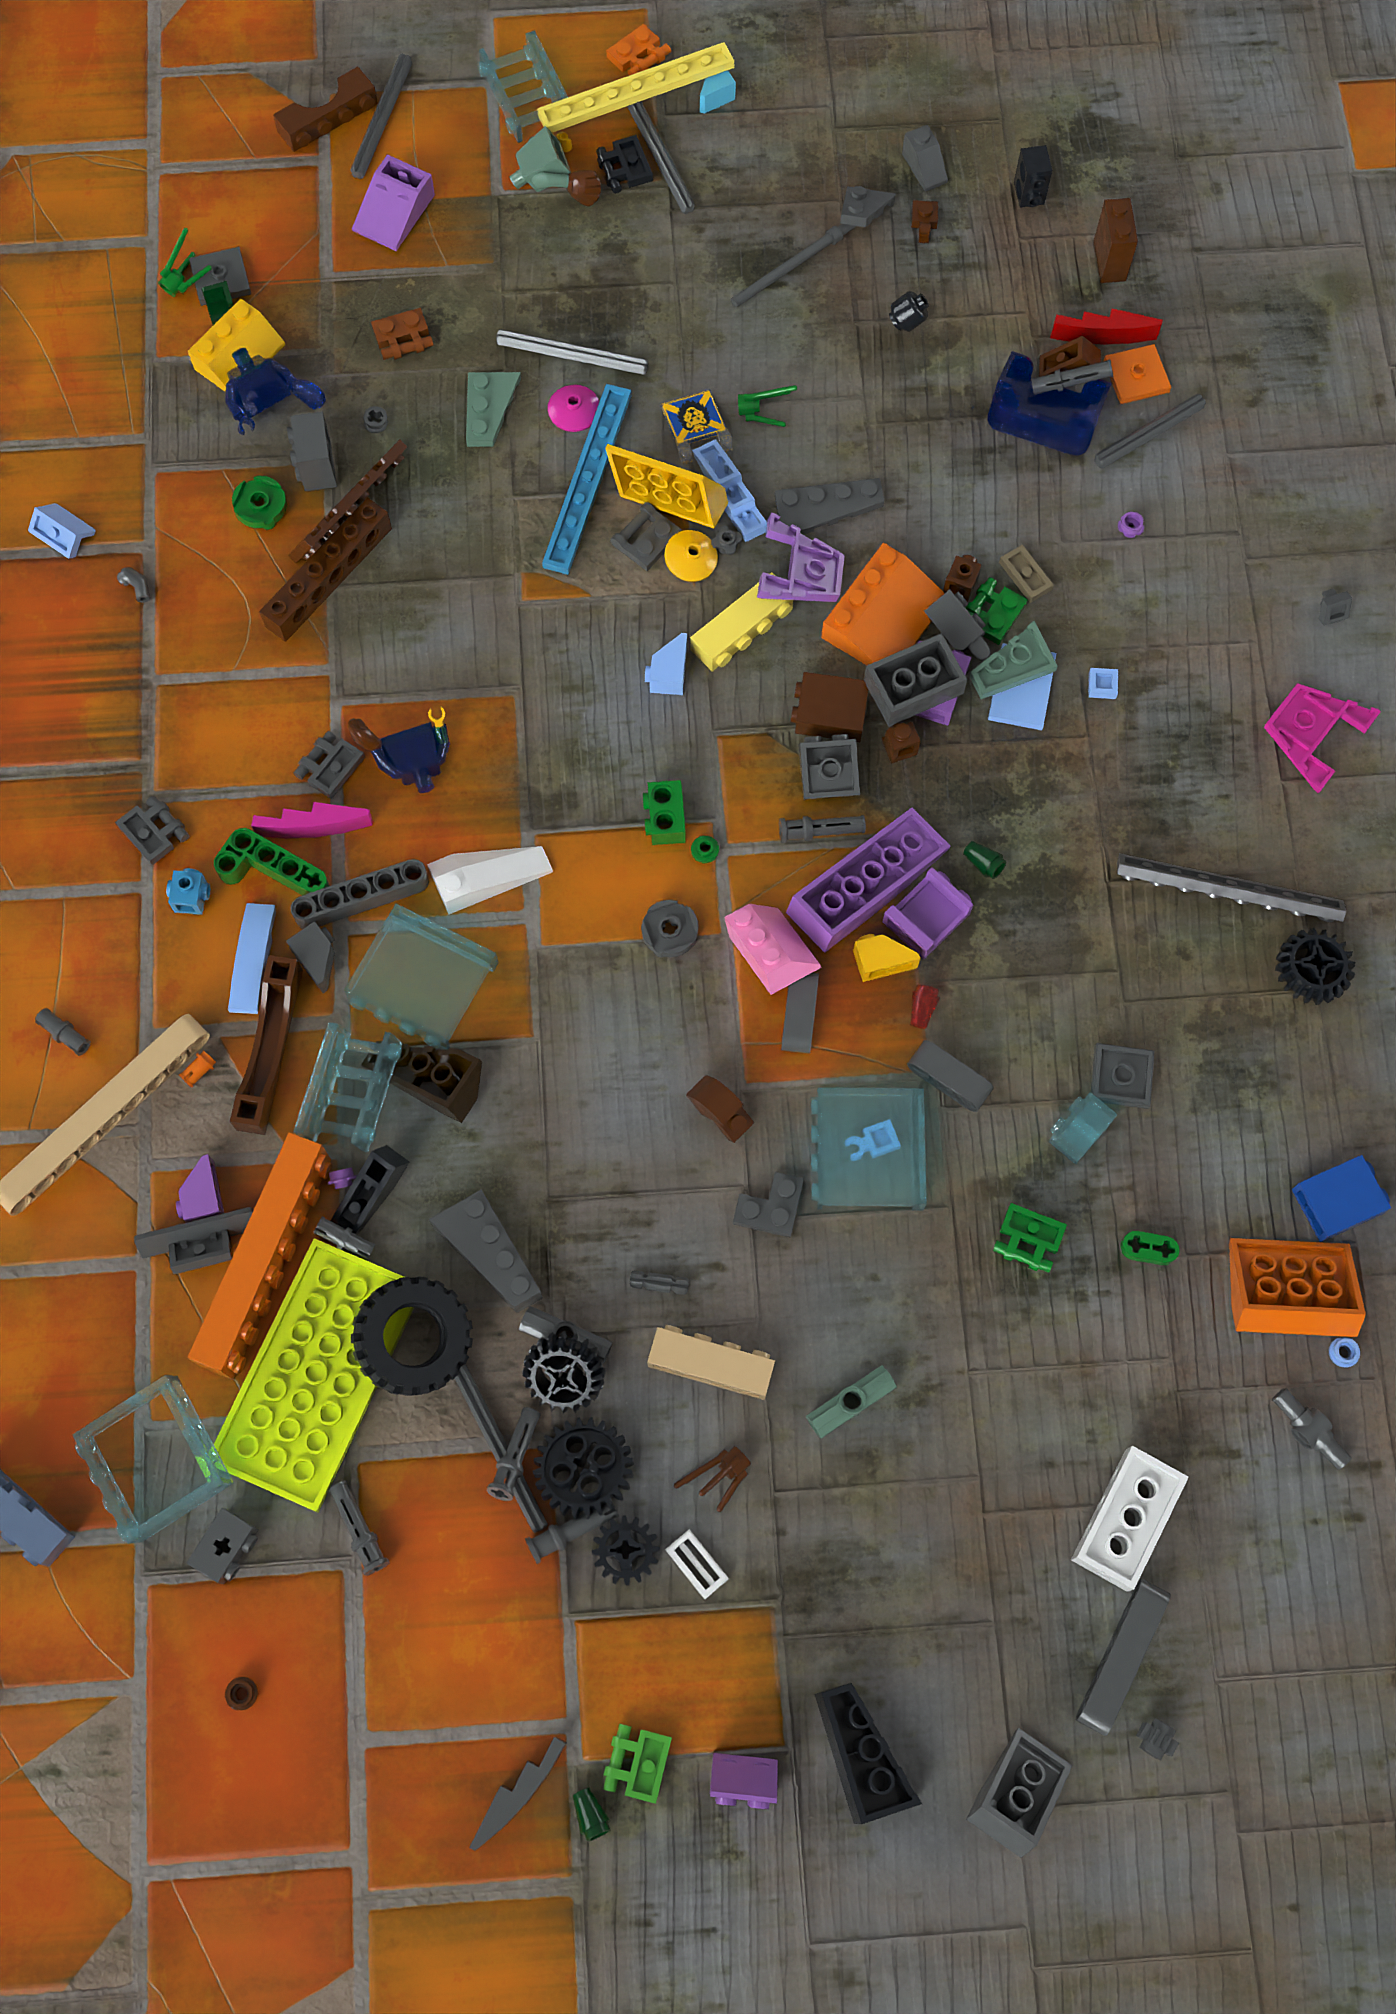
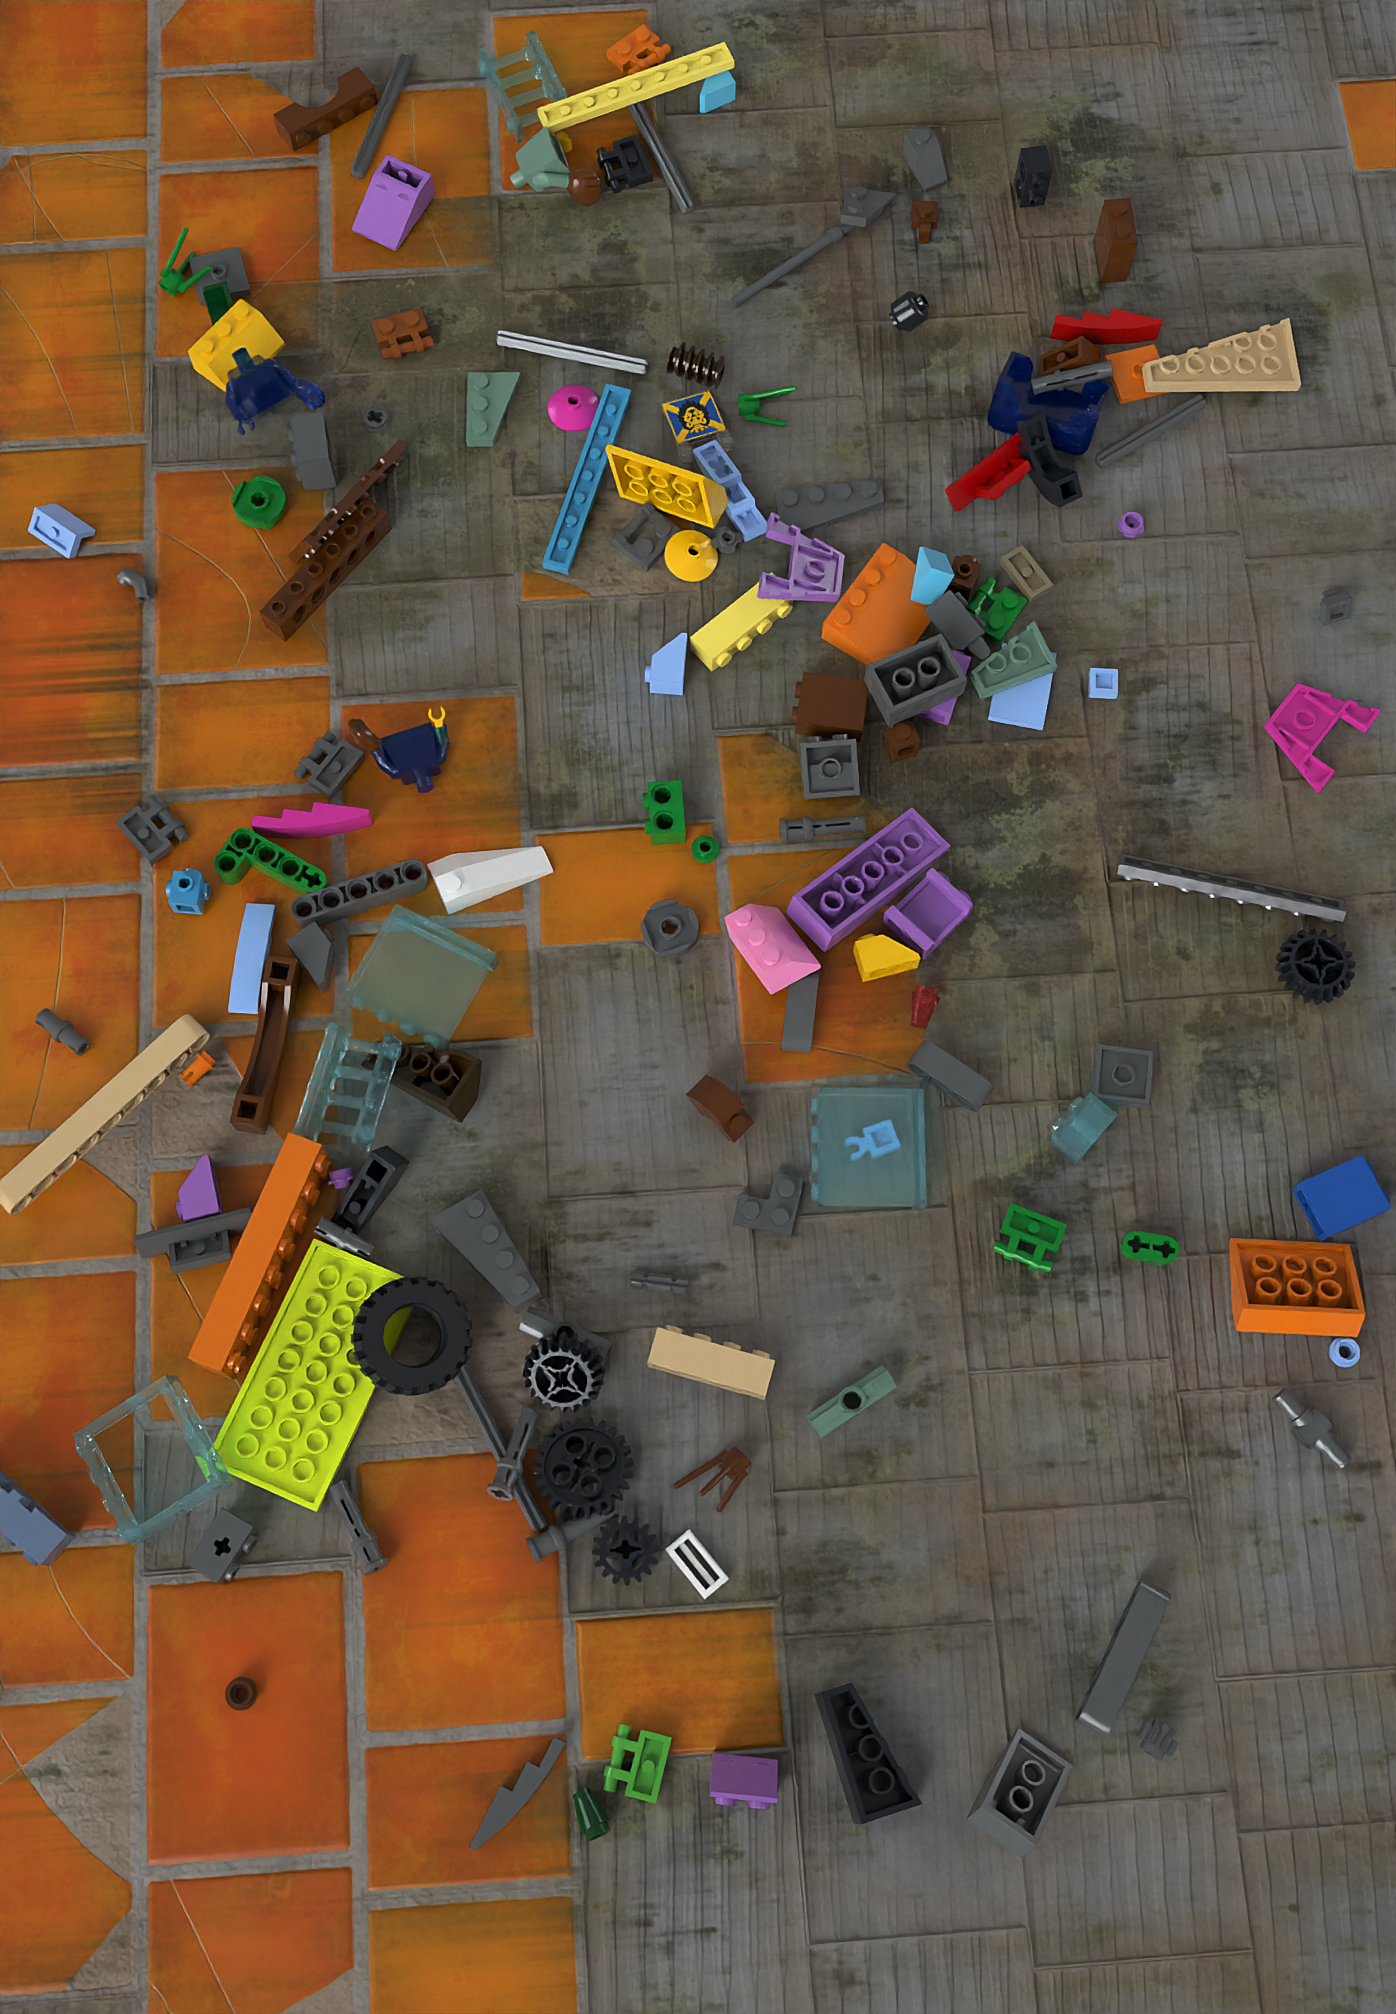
dark green cone [963,841,1006,879] -> none
white brick [1071,1446,1189,1592] -> none
none -> dark brown piece [667,342,725,390]
none -> medium azure slope [910,547,954,606]
none -> red bracket [945,432,1031,511]
none -> black arch [1016,411,1083,507]
none -> tan wing [1142,318,1301,392]

